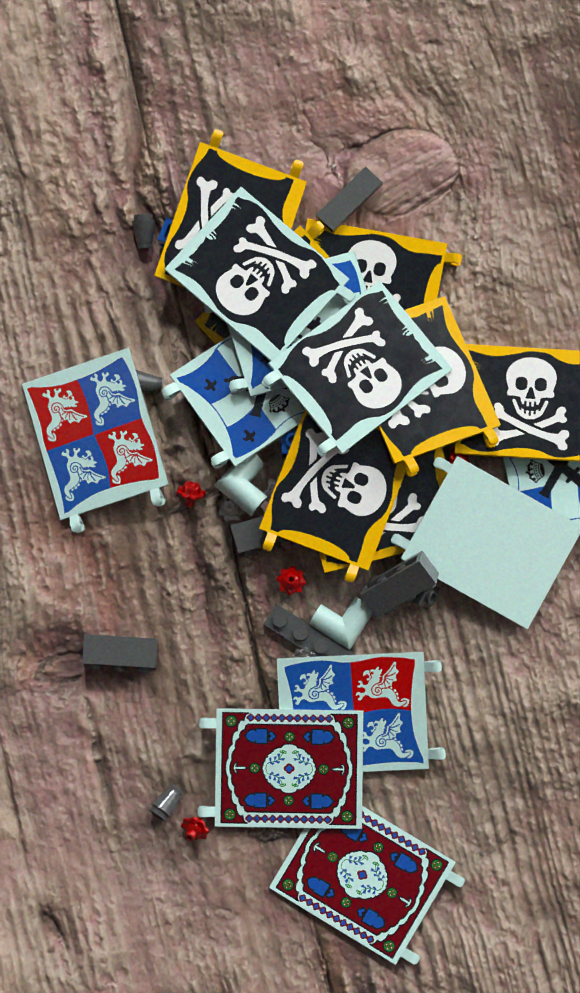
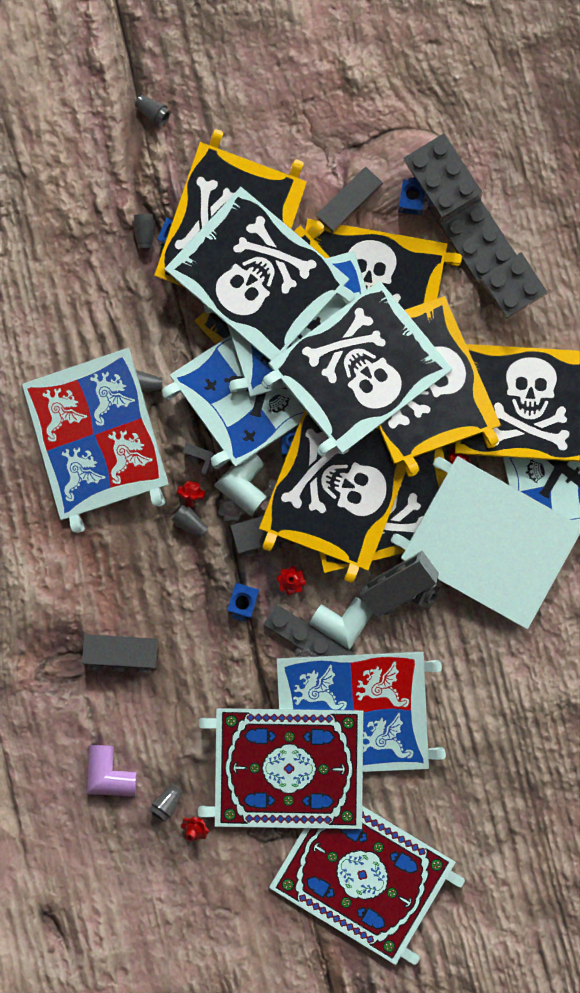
none -> lavender brick [87,745,137,797]
none -> dark grey cone [135,95,171,127]
none -> dark grey cone [171,505,208,538]
none -> dark grey bracket [183,443,214,478]
none -> blue brick [227,583,259,622]
none -> blue brick [398,177,425,216]
none -> dark grey bracket [403,133,548,319]

